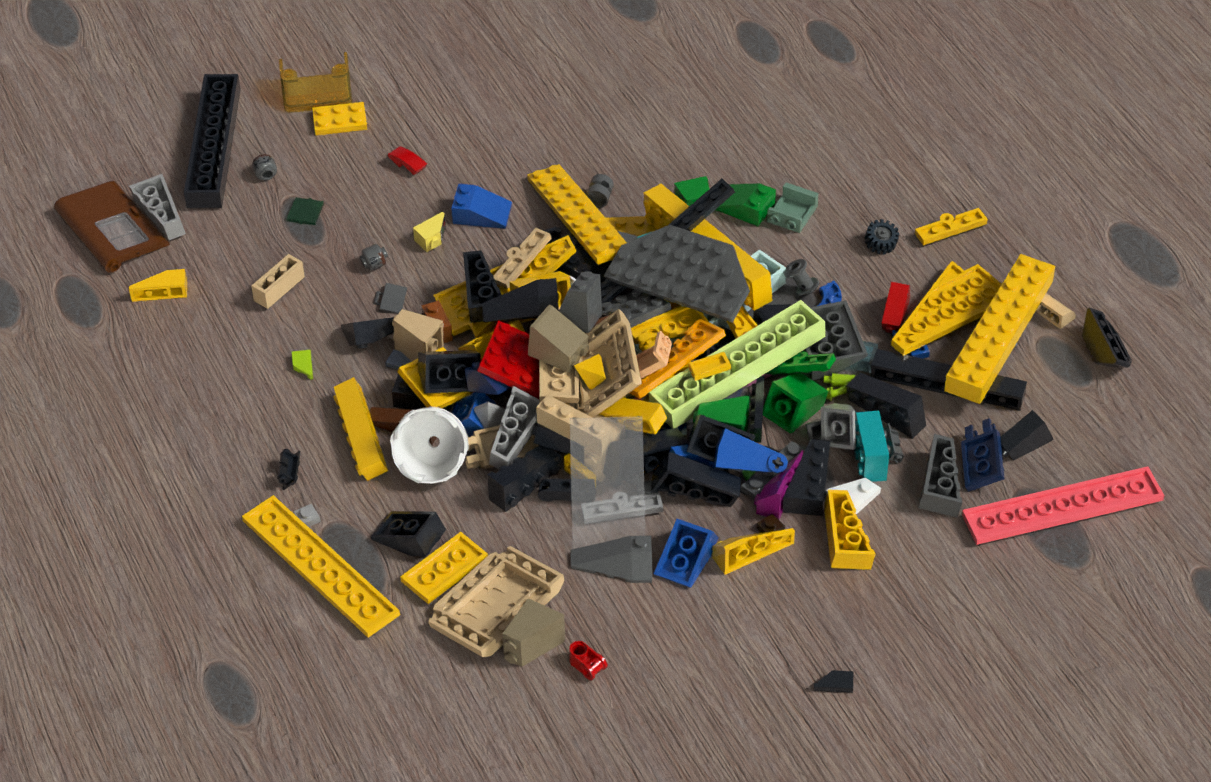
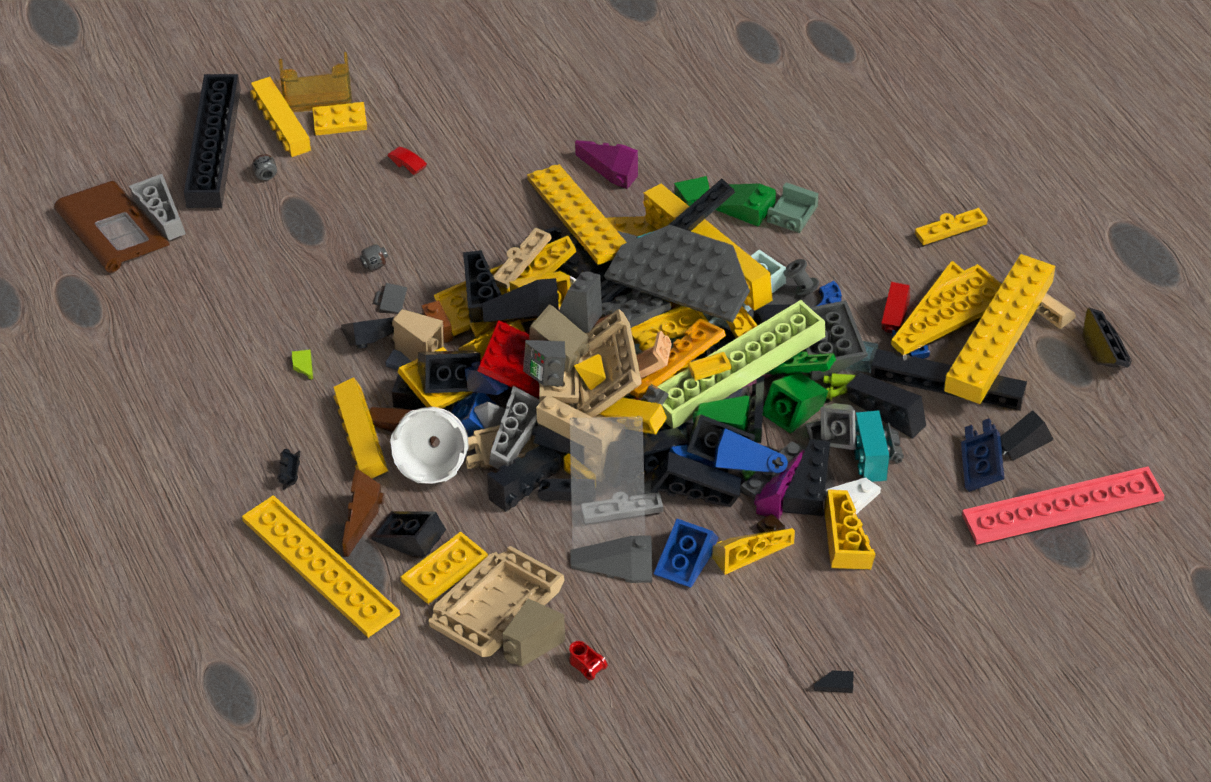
yellow slope [129,269,187,302] -> none
tan brick [252,254,305,309] -> none
clear green piece [287,197,324,225] -> none
light grey plate [293,504,321,527] -> none
light yellow slope [413,212,446,252] -> none
blue slope [451,184,512,229] -> none
dark grey wheel [586,174,614,208] -> none
black wheel [864,219,899,255] -> none
dark grey wedge [918,434,962,517] -> none
none -> yellow brick [250,77,311,157]
none -> reddish brown wedge [342,470,385,557]
none -> dark grey slope [523,340,566,386]
none -> magenta wedge [575,140,638,189]
none -> dark grey tile [641,384,669,405]

